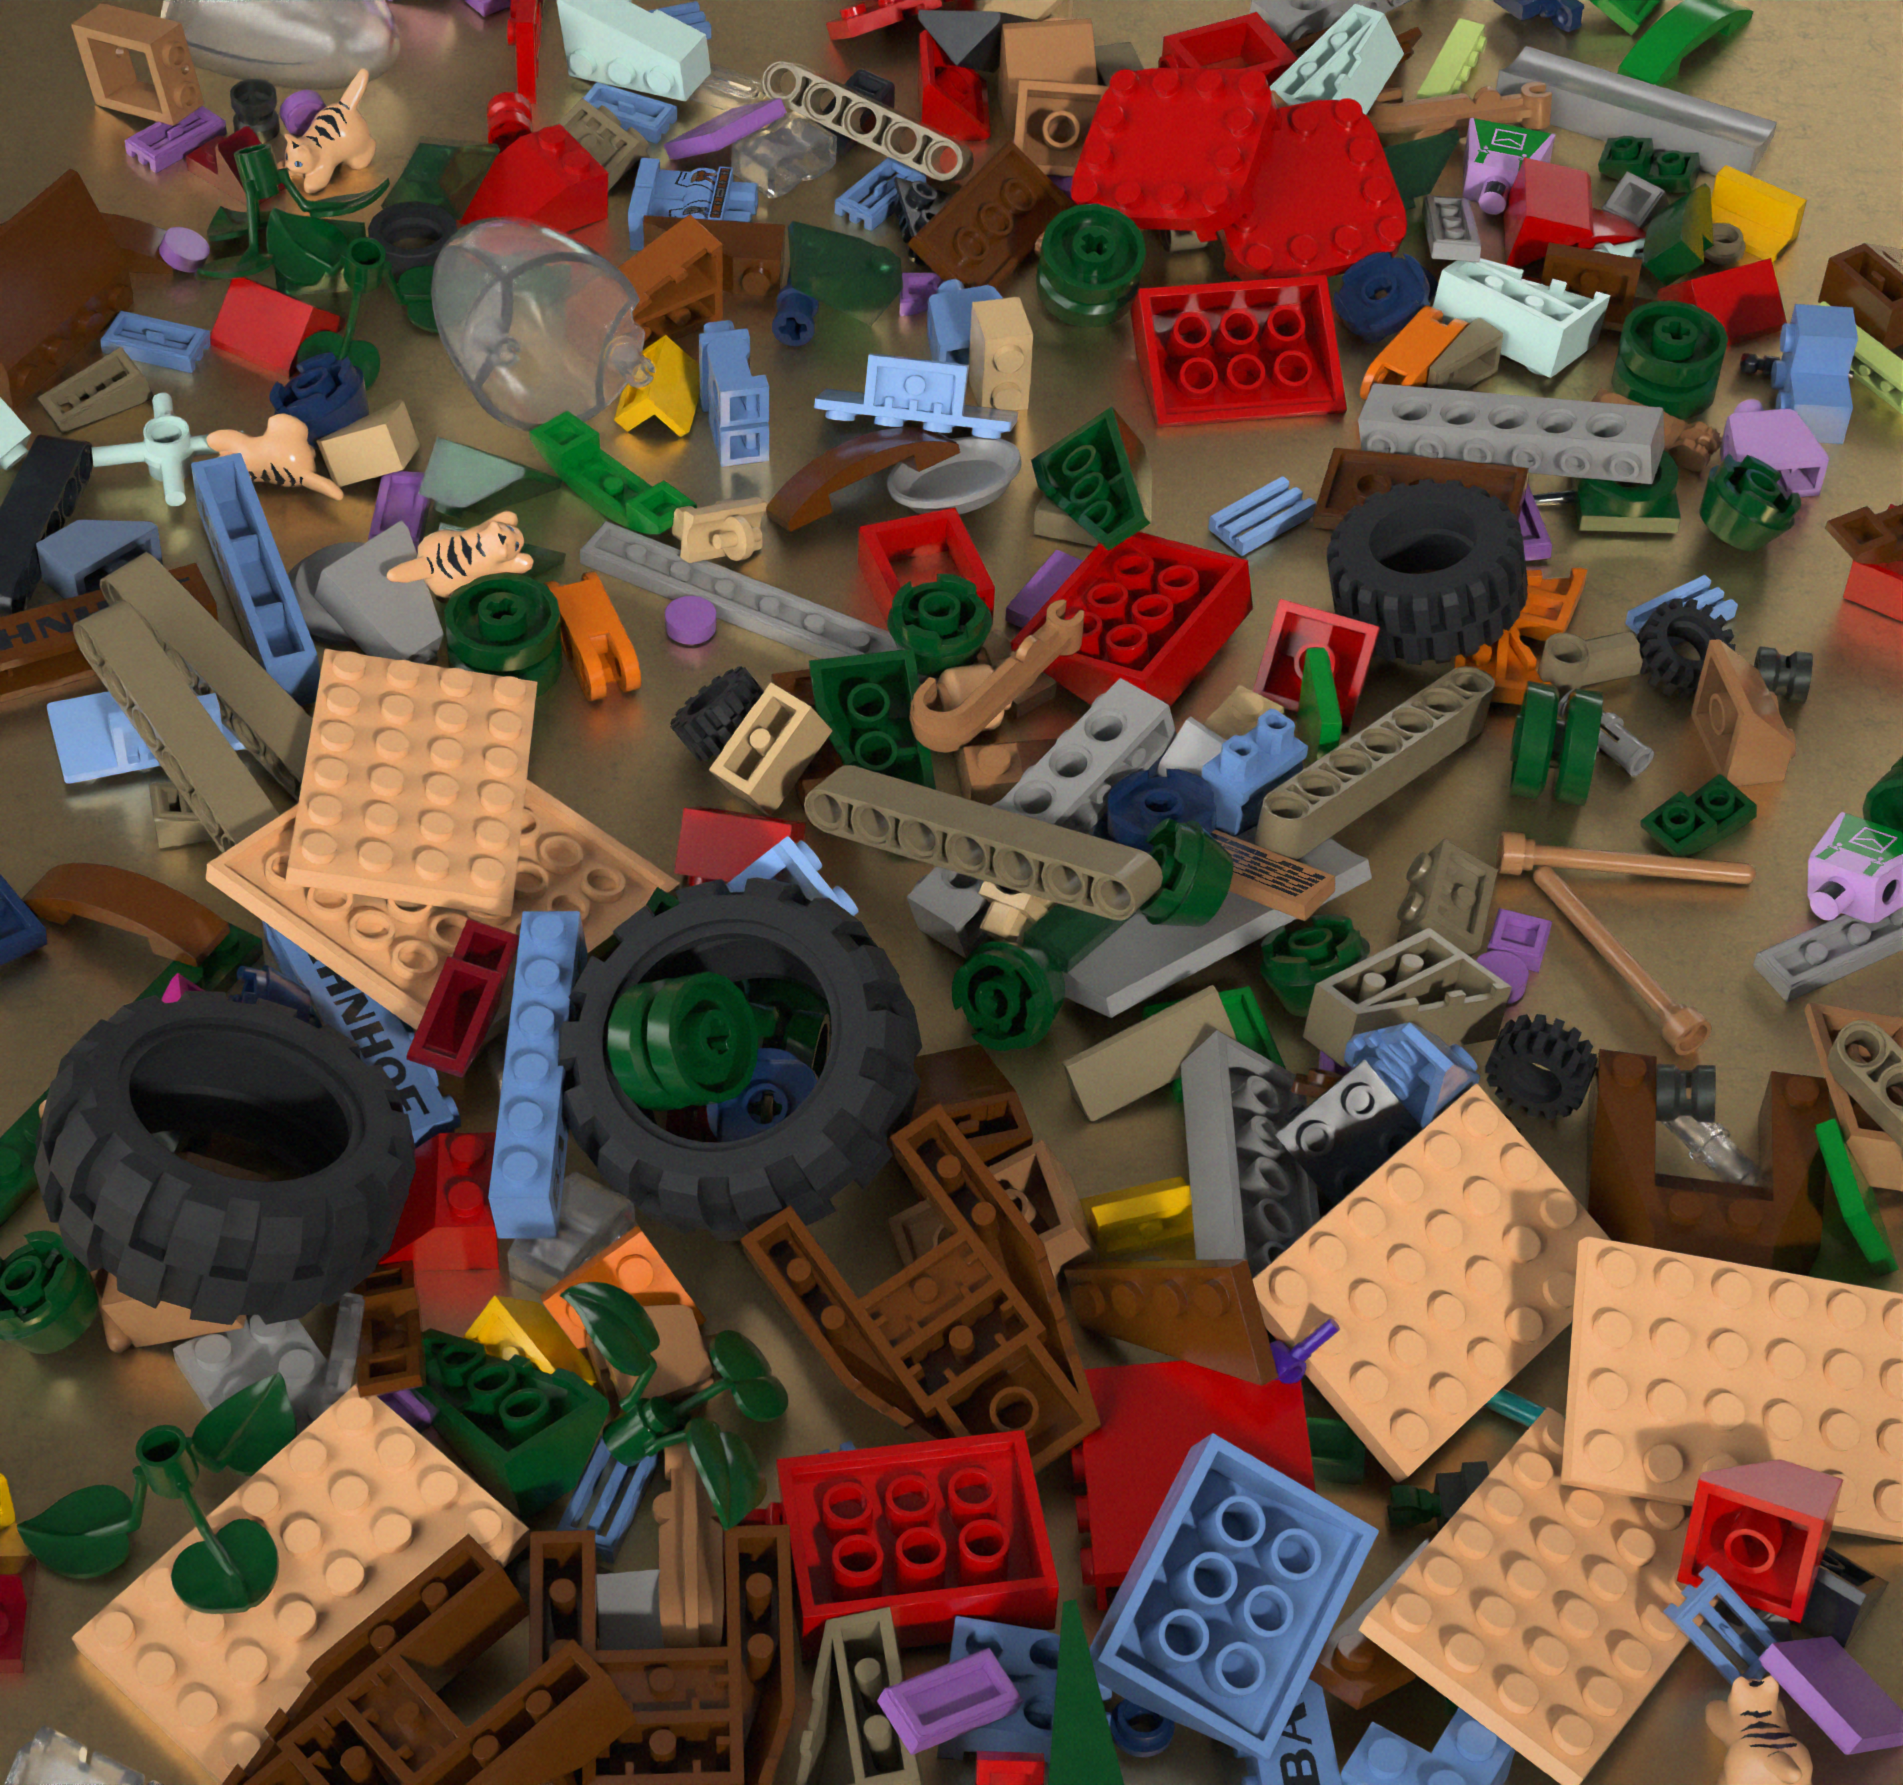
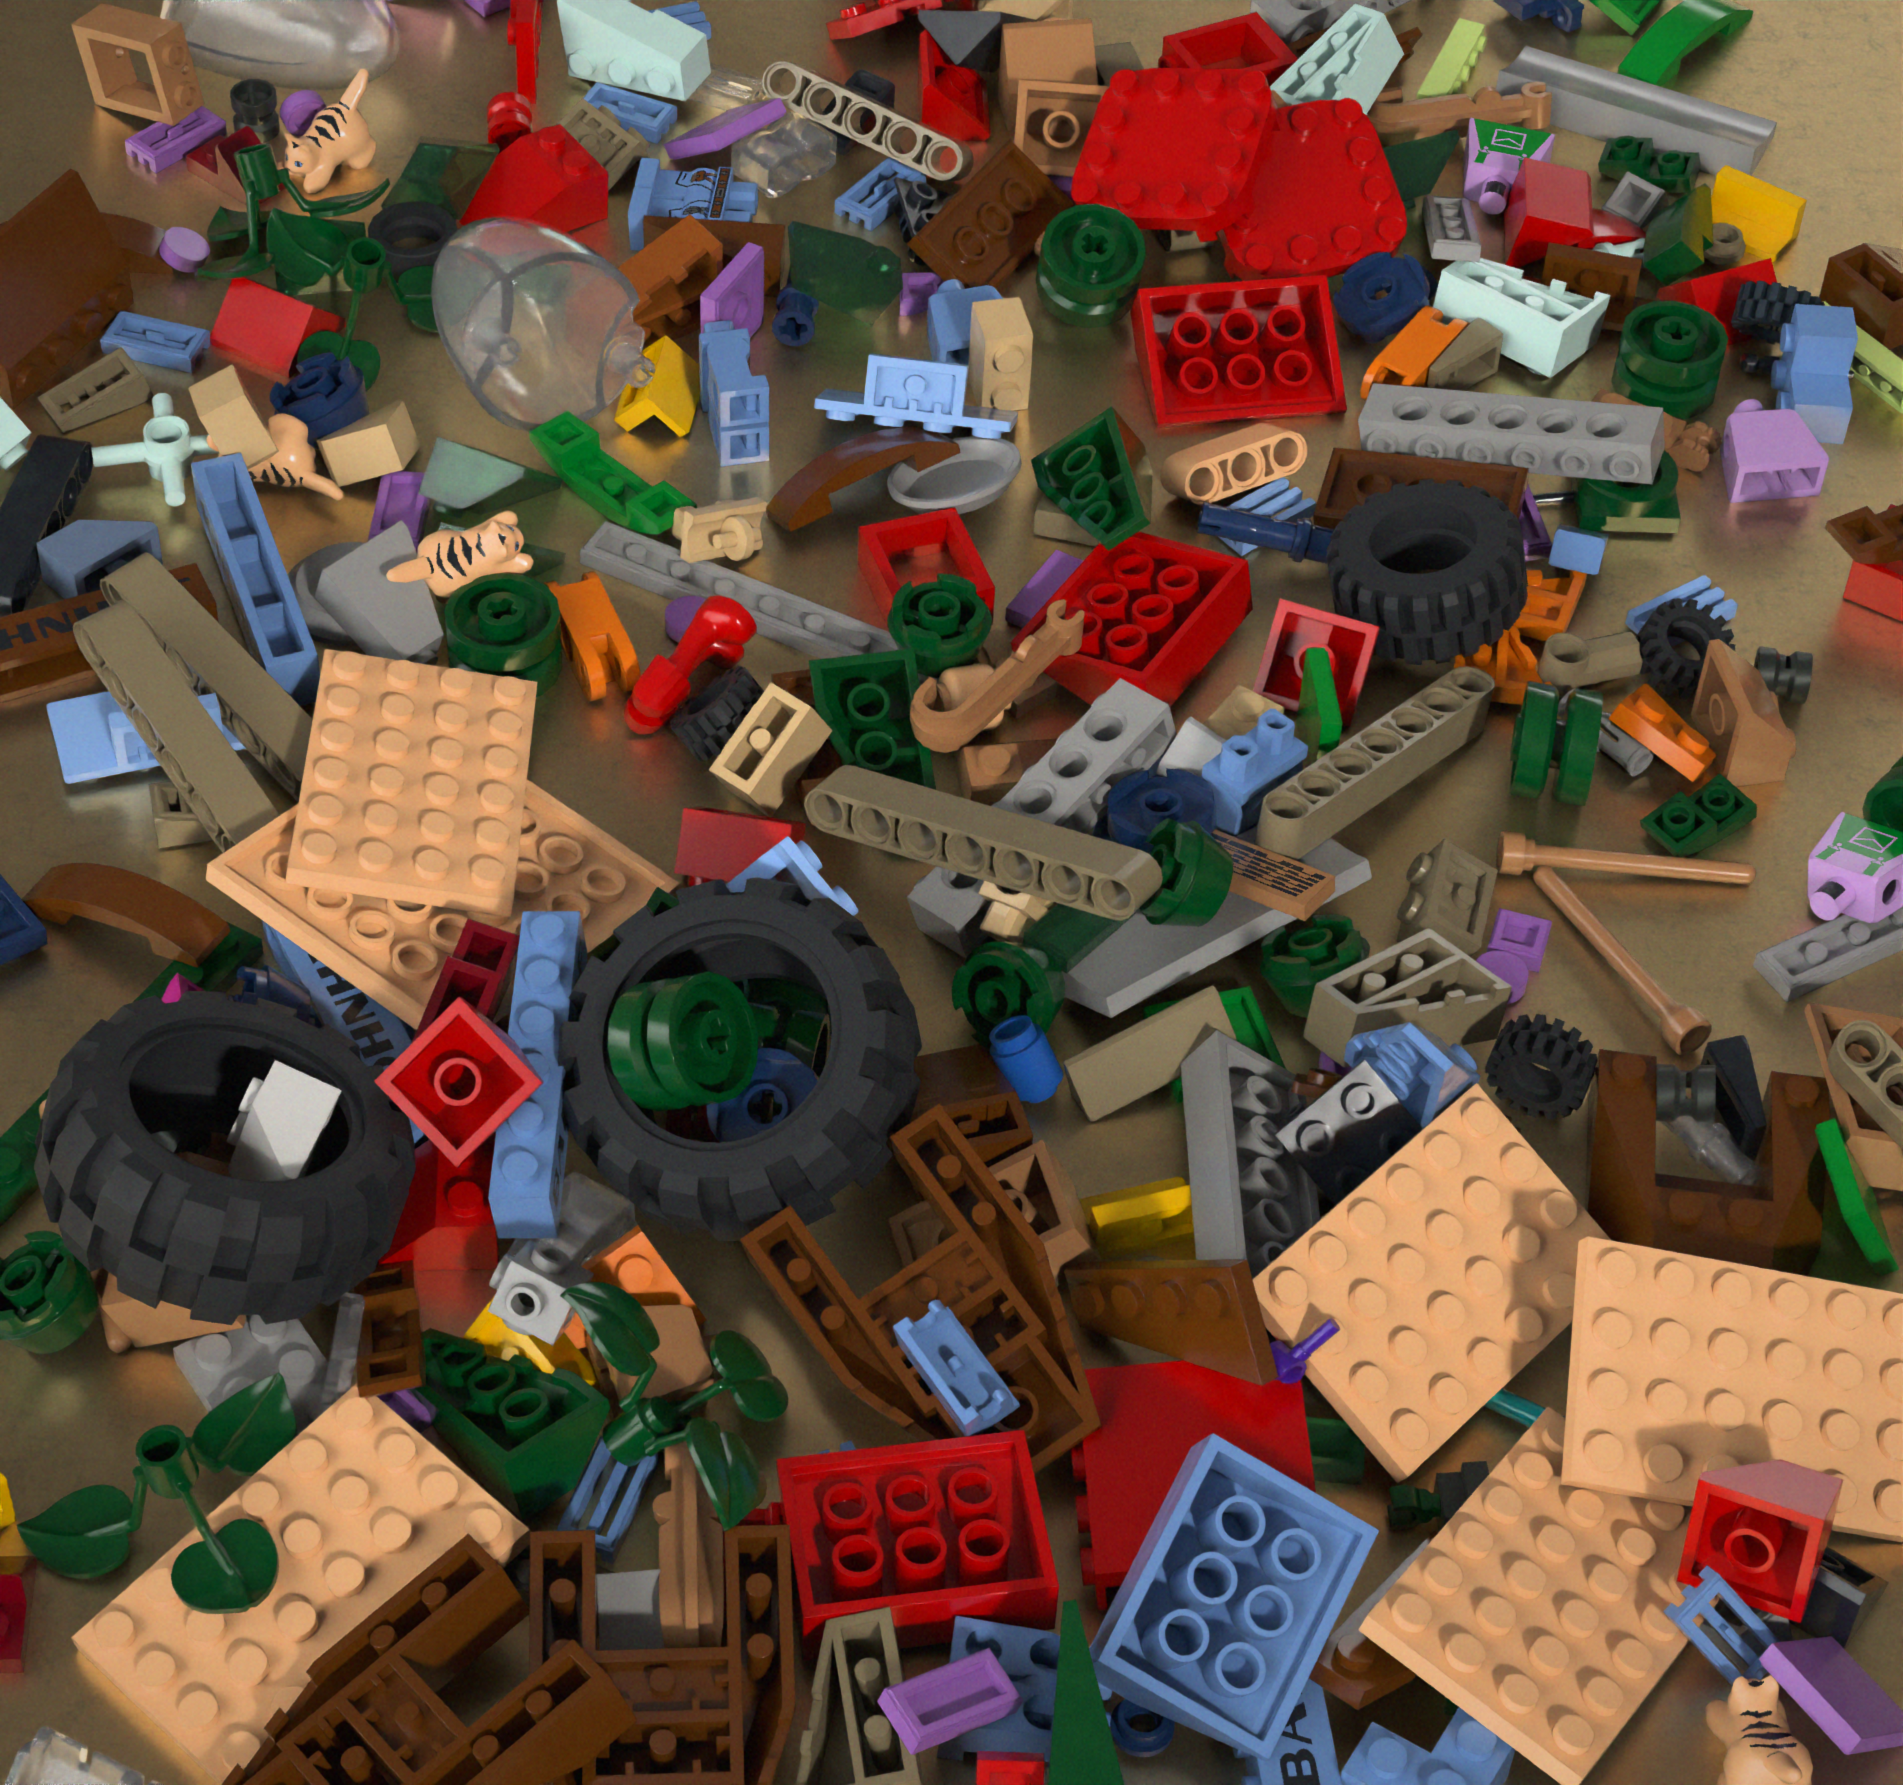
dark green cone [1699,454,1801,551] -> none
none -> tan slope [188,364,279,470]
none -> white slope [227,1060,342,1182]
none -> red slope [374,997,544,1167]
none -> light grey brick [488,1240,594,1345]
none -> red piece [624,595,757,734]
none -> medium lavender tile [700,242,764,338]
none -> medium blue hinge [893,1300,1020,1437]
none -> blue brick [989,1015,1064,1103]
none -> light nougat beam [1160,422,1307,505]
none -> dark blue pin [1196,501,1334,564]
none -> medium blue slope [1548,524,1609,575]
none -> orange wing [1608,683,1717,782]
none -> black slope [1700,1035,1767,1163]
none -> black bush [1731,281,1825,345]

